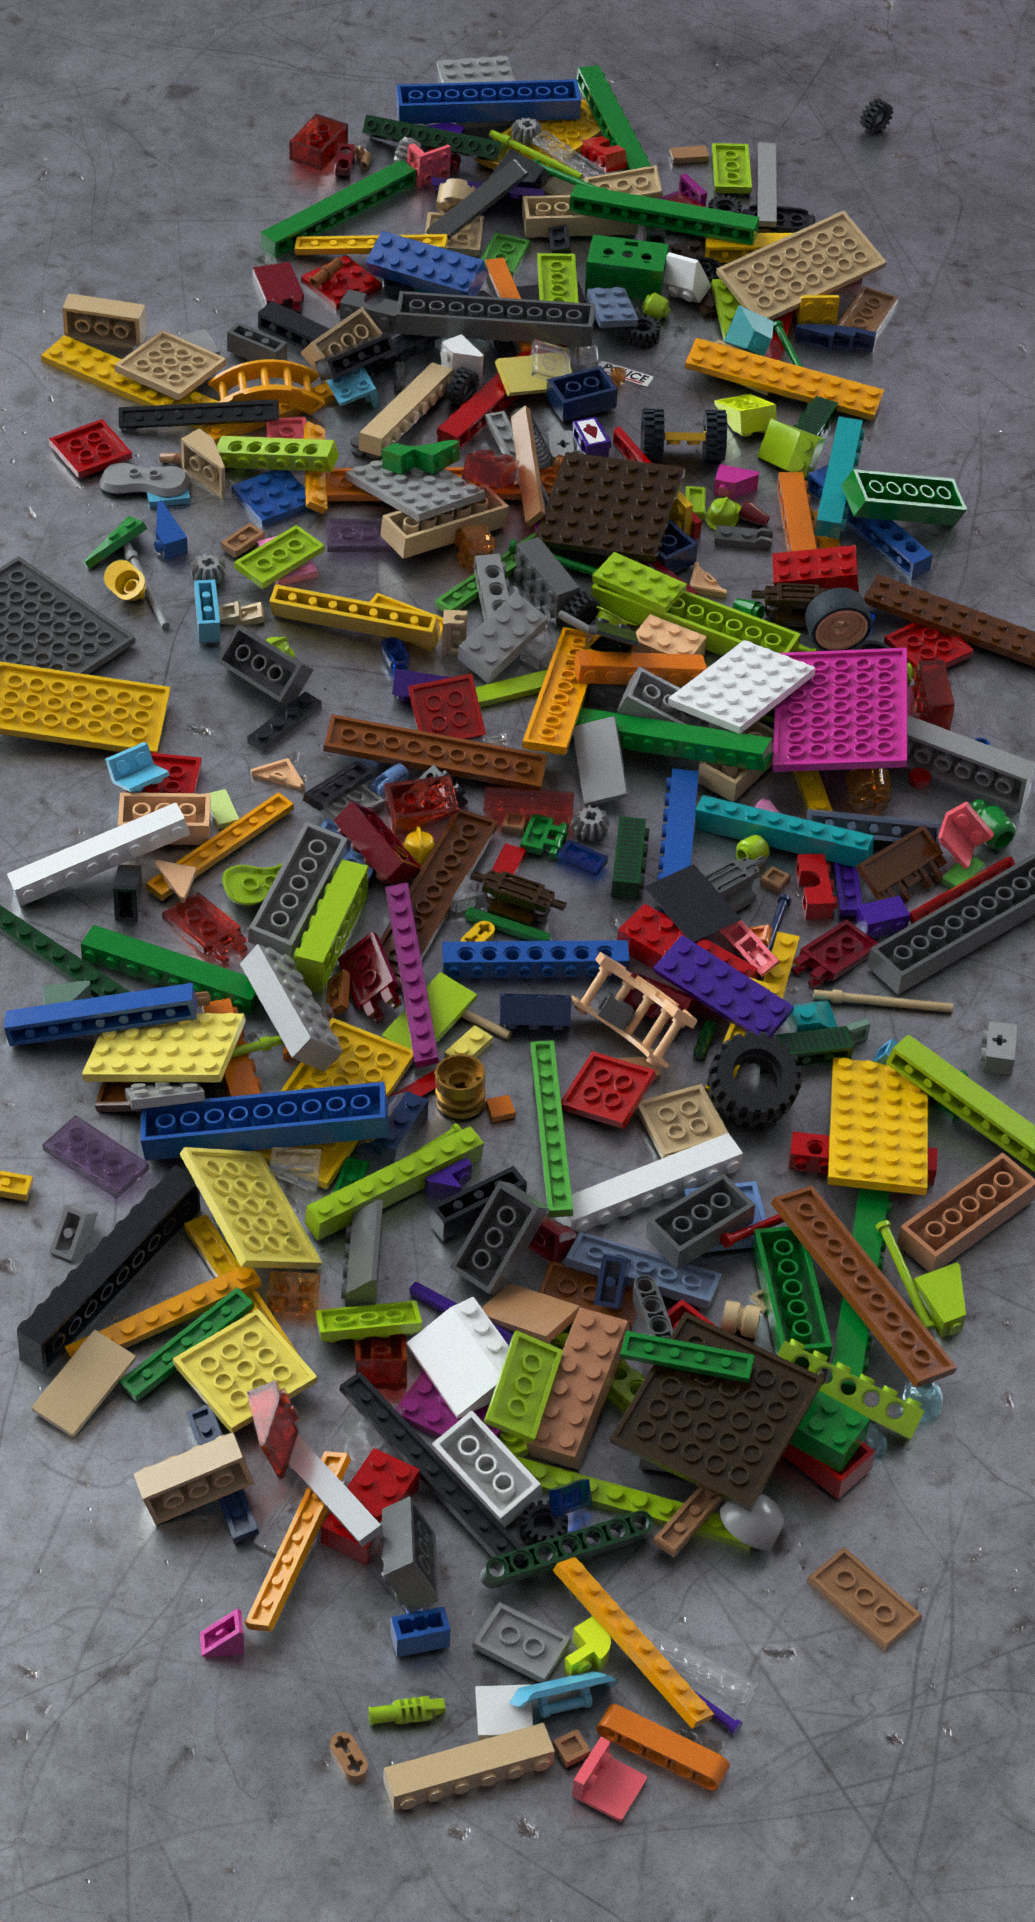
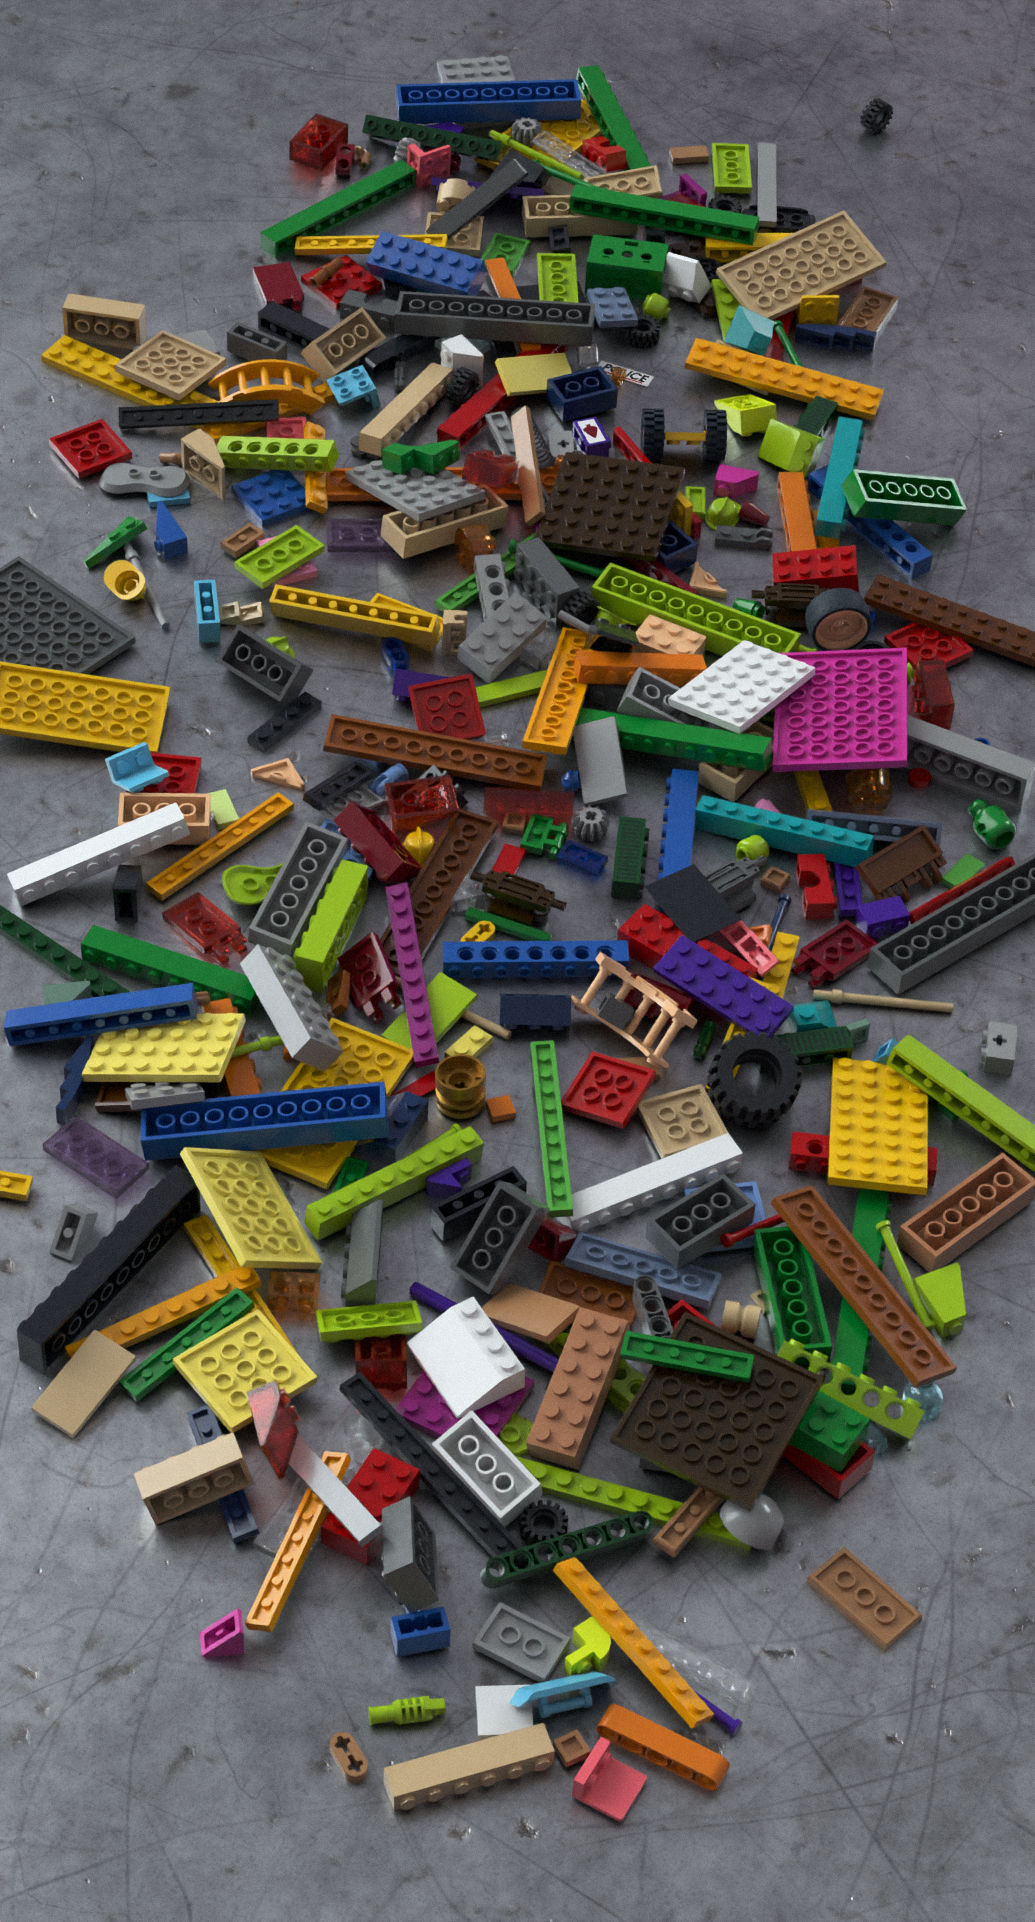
light nougat tile [155,860,196,903] -> none
light grey gear [191,553,226,584] -> none
clear wing [270,1147,322,1196] -> none
black brick [314,333,395,380] -> none
lime plate [484,1330,563,1443] -> none
clear tile [531,339,570,380] -> none
clear blue plate [548,1479,593,1516] -> none
lime plate [592,552,687,613] -> none
dark blue brick [594,1254,632,1309] -> none
coral bracket [938,802,994,869] -> none
none -> dark blue slope [55,1035,93,1126]
none -> blue plate [561,770,581,792]

